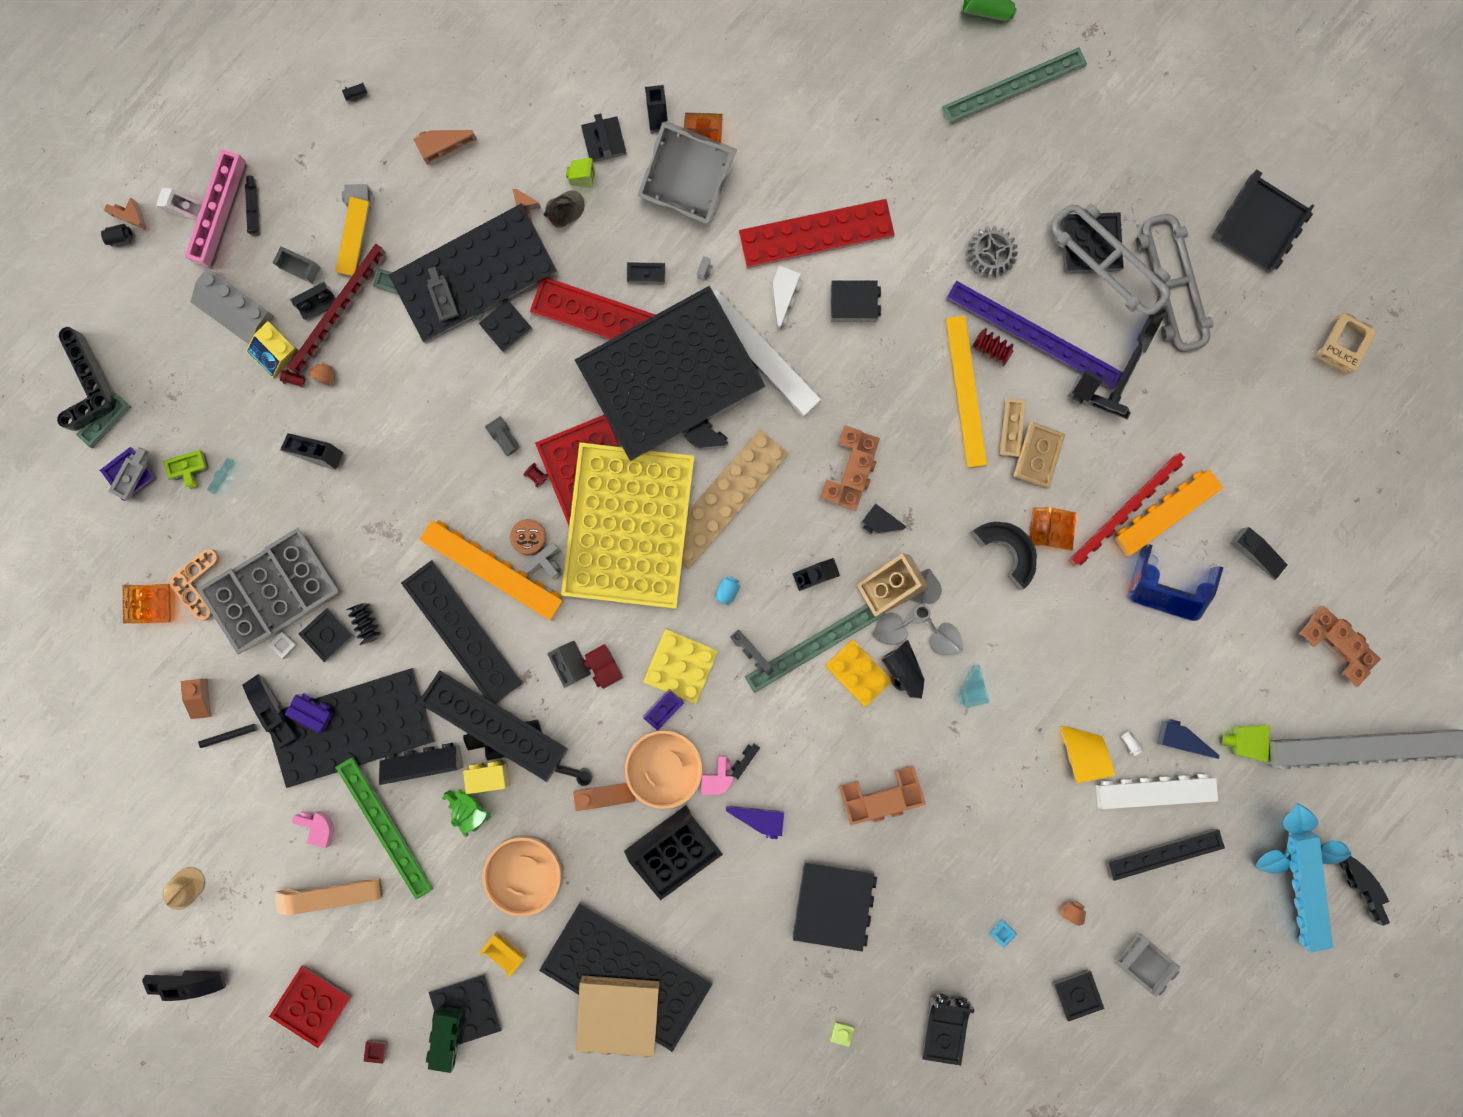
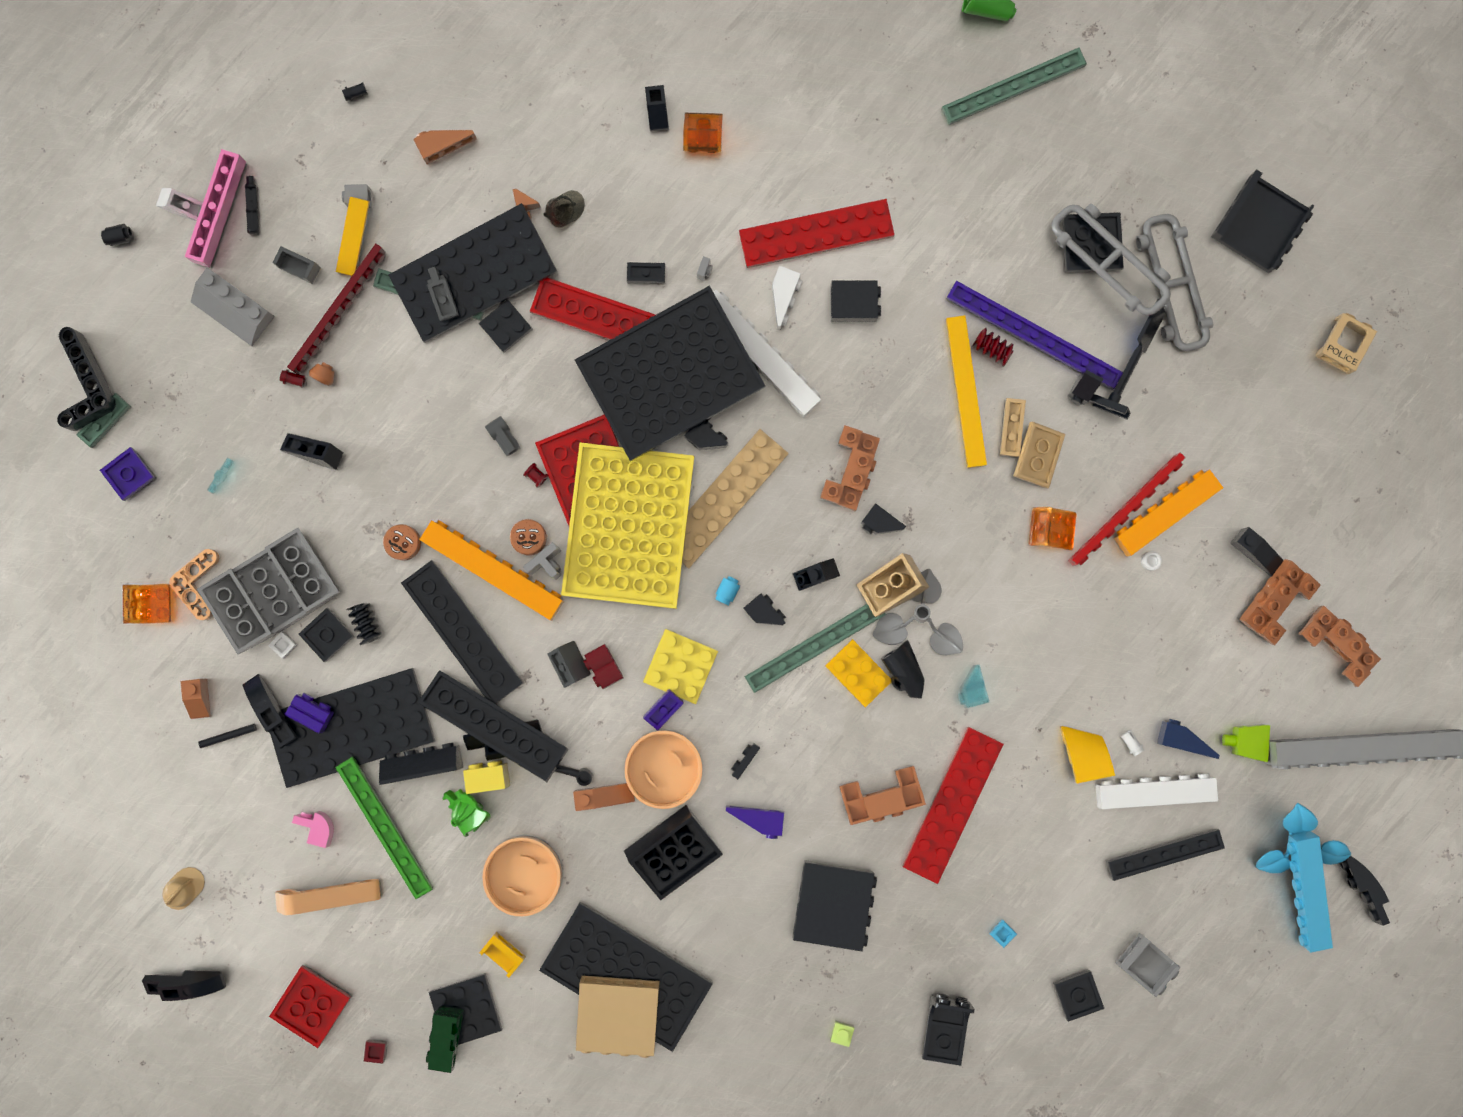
nougat slope [104,198,147,230] -> none
light grey hinge [109,447,149,501] -> none
lime plate [163,450,207,489] -> none
light yellow slope [246,321,299,379] -> none
black bracket [290,282,336,320] -> none
lime slope [566,158,595,188] -> none
black bracket [581,113,627,162] -> none
light grey tile [637,121,737,224] -> none
bright pink brick [701,755,733,795] -> none
dark grey hinge [730,630,774,676] -> none
light grey gear [966,226,1018,278] -> none
black brick [970,521,1037,590] -> none
nougat cone [1060,901,1086,926] -> none
clear blue windscreen [1128,544,1224,621] -> none
none -> nougat head [383,524,421,561]
none -> black slope [743,593,786,626]
none -> red plate [902,727,1004,884]
none -> nougat bracket [1239,559,1321,645]

